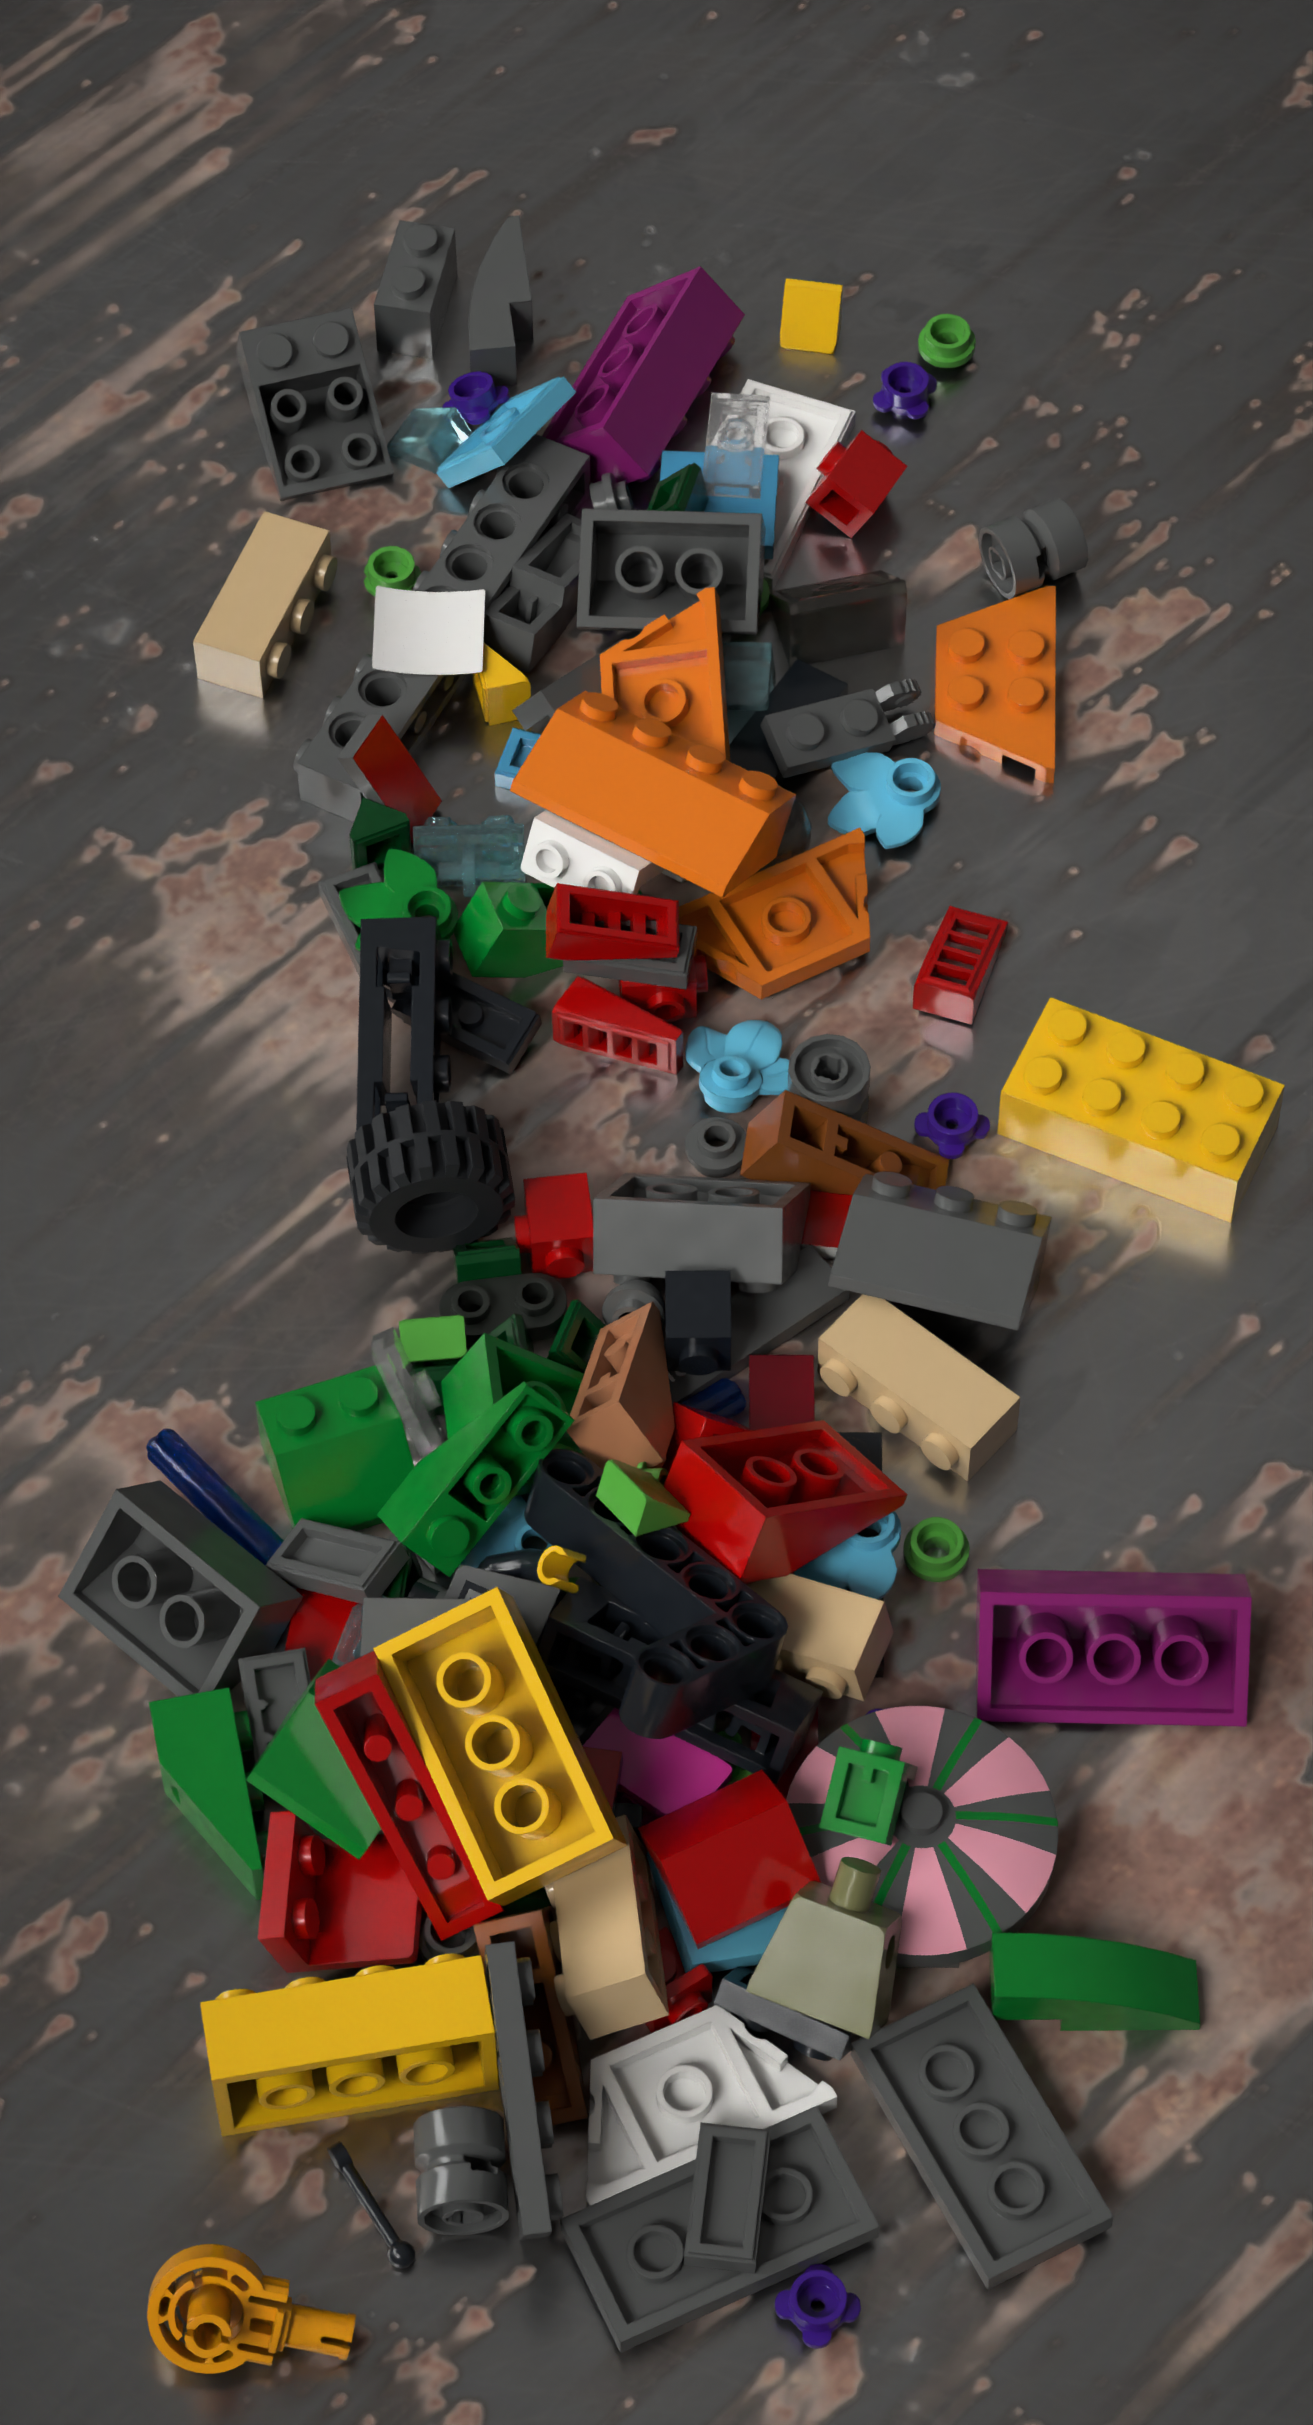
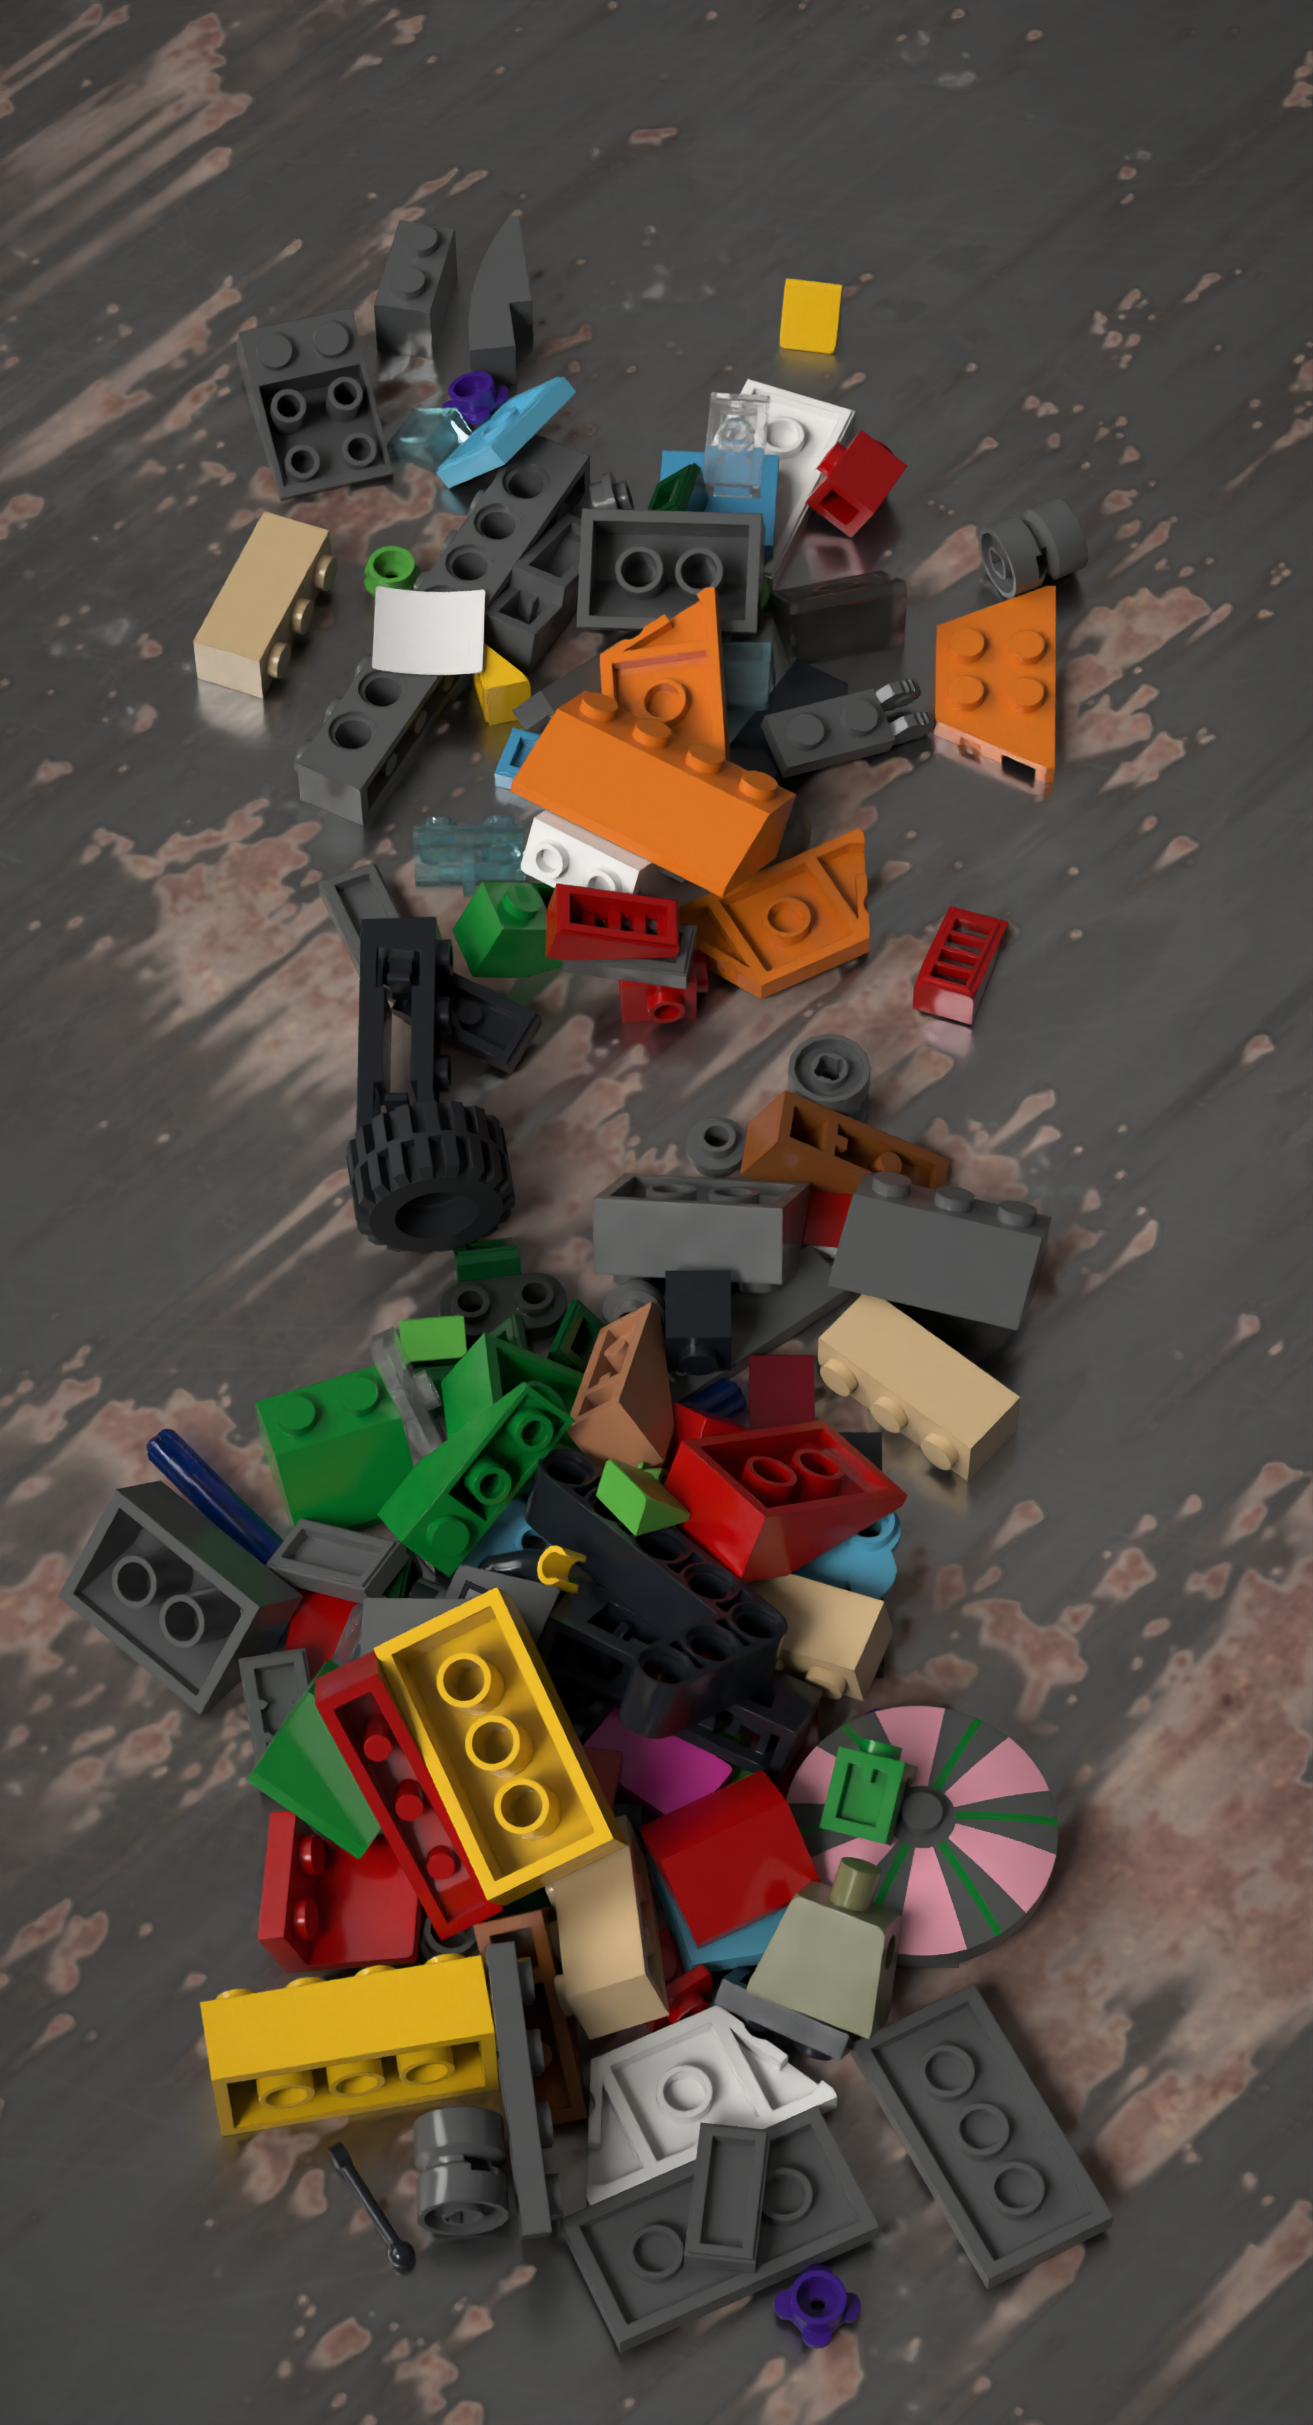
light orange pin [147,2244,356,2374] -> none
green slope [149,1687,268,1900] -> none
red tile [337,714,442,844] -> none
green plate [339,849,458,951] -> none
dark green slope [349,797,412,870] -> none
red brick [514,1172,593,1278] -> none
magenta slope [542,266,745,483] -> none
red slope [552,976,683,1075] -> none
medium azure plate [685,1020,790,1113] -> none
medium azure plate [828,752,941,849] -> none
dark purple plate [873,362,937,419] -> none
bright green plate [903,1517,970,1582] -> none
dark purple plate [914,1092,990,1159] -> none
bright green plate [918,314,976,368] -> none
magenta slope [976,1569,1252,1727] -> none
green slope [989,1933,1200,2031] -> none
yellow brick [997,997,1285,1223] -> none

